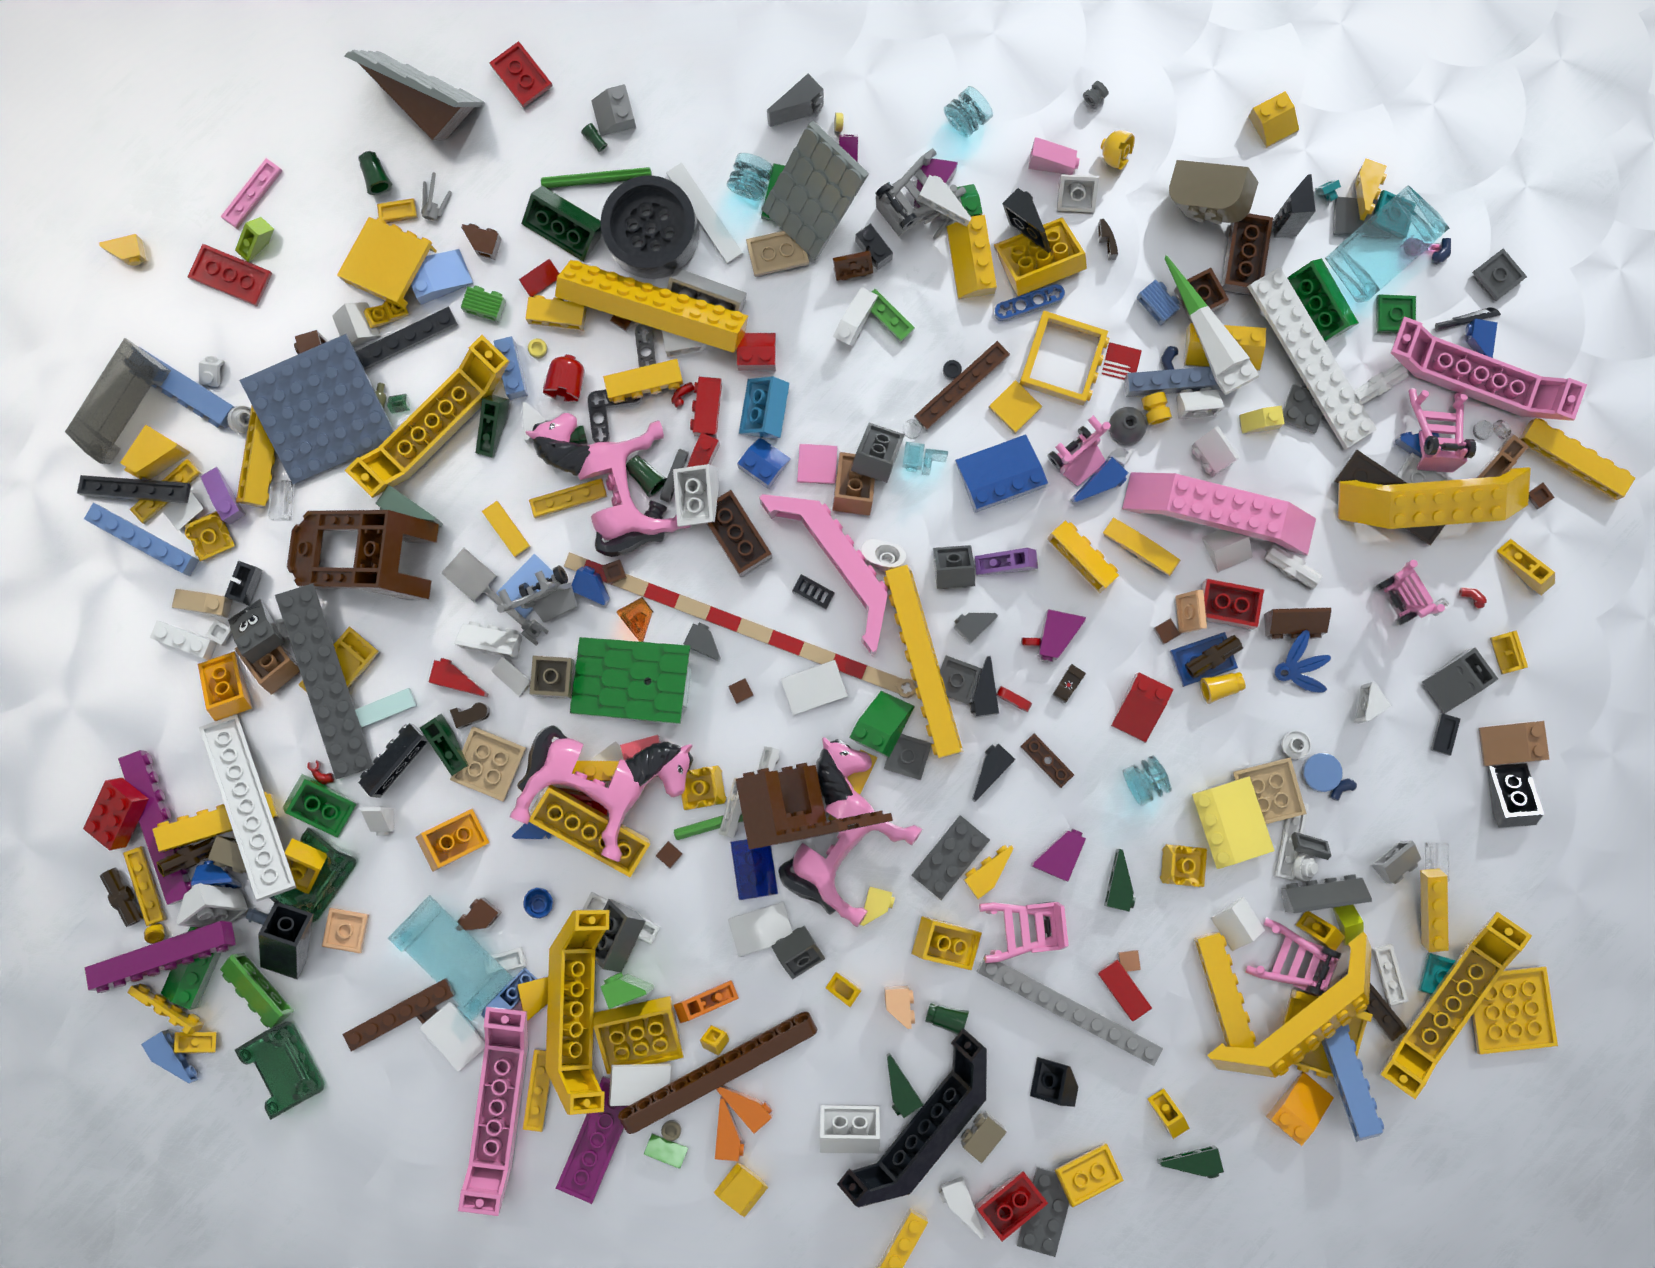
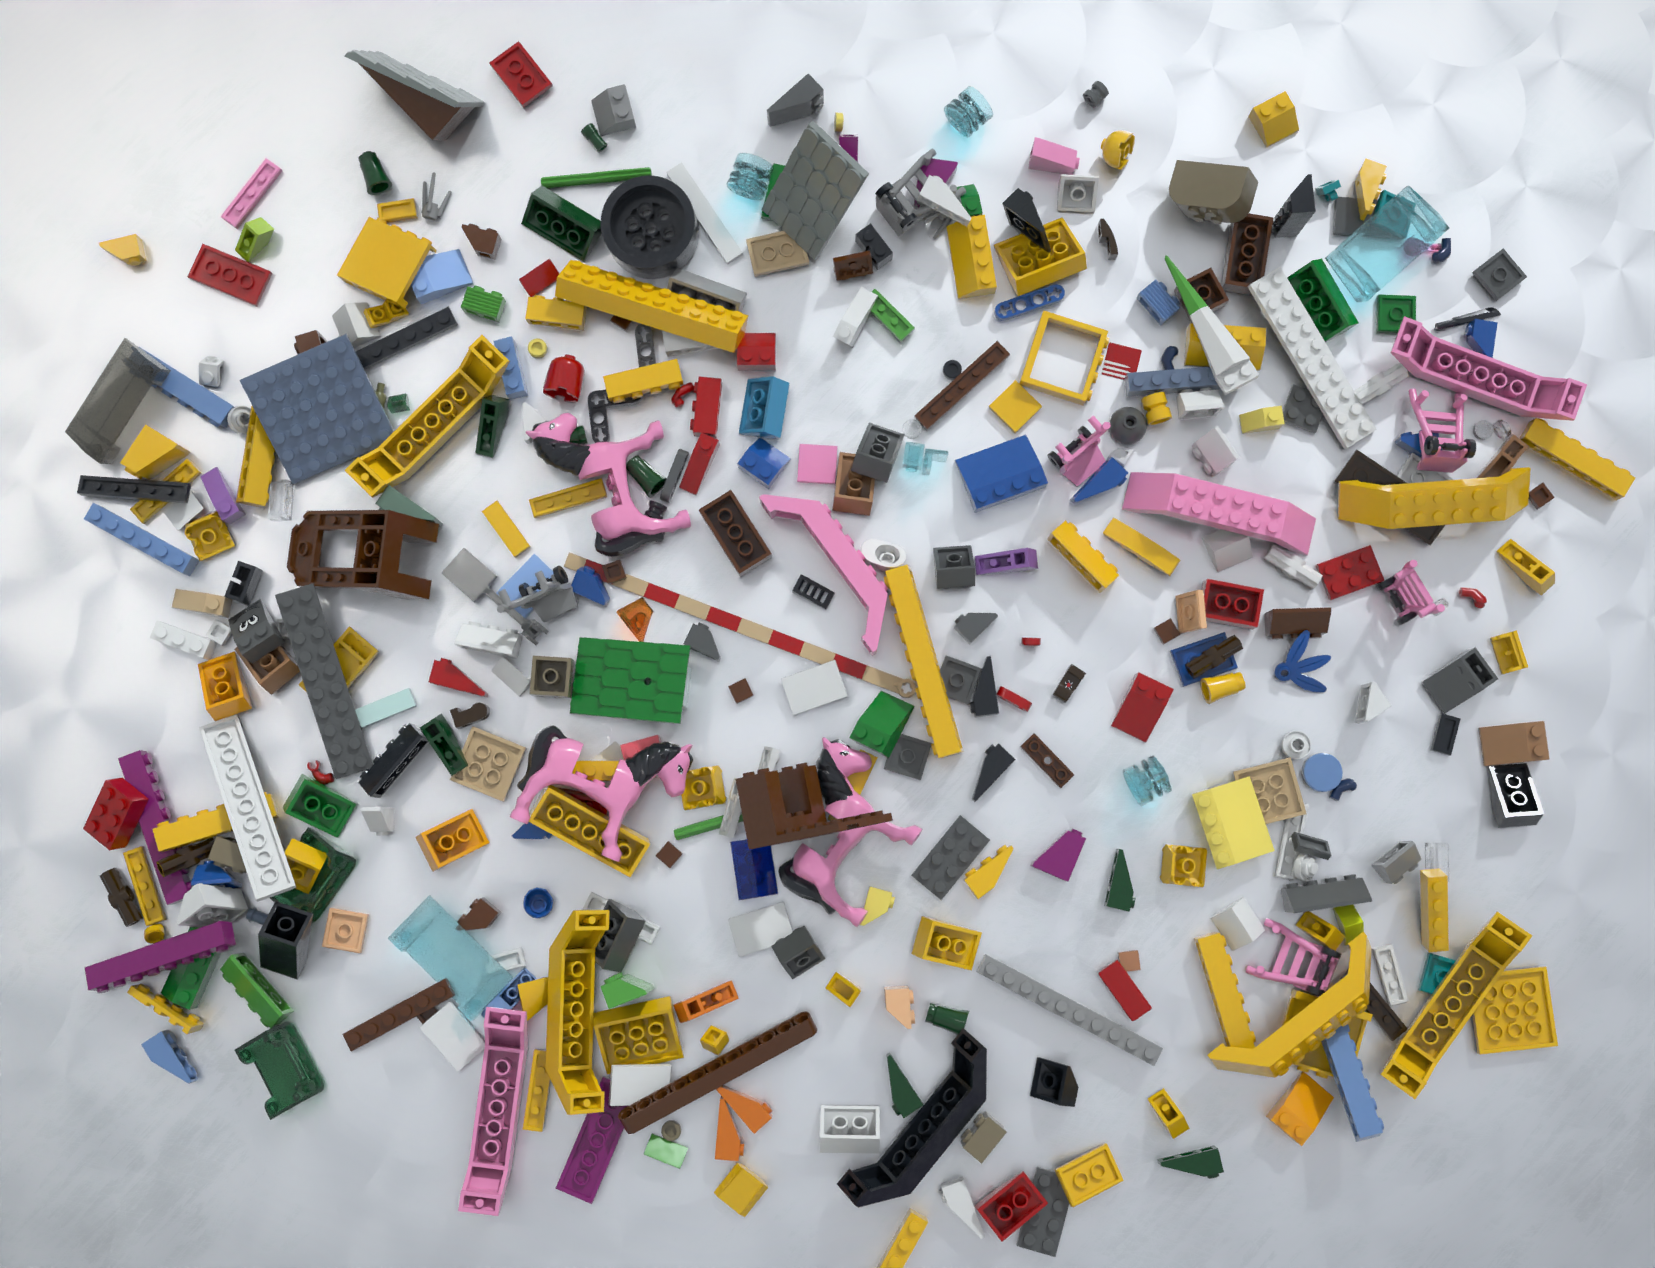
yellow plate [173,1032,216,1053] -> none
white slope [673,464,719,527] -> none
bright pink hand [979,902,1069,963] -> none
magenta slope [1037,609,1086,662] -> none
none -> red plate [1315,545,1385,601]

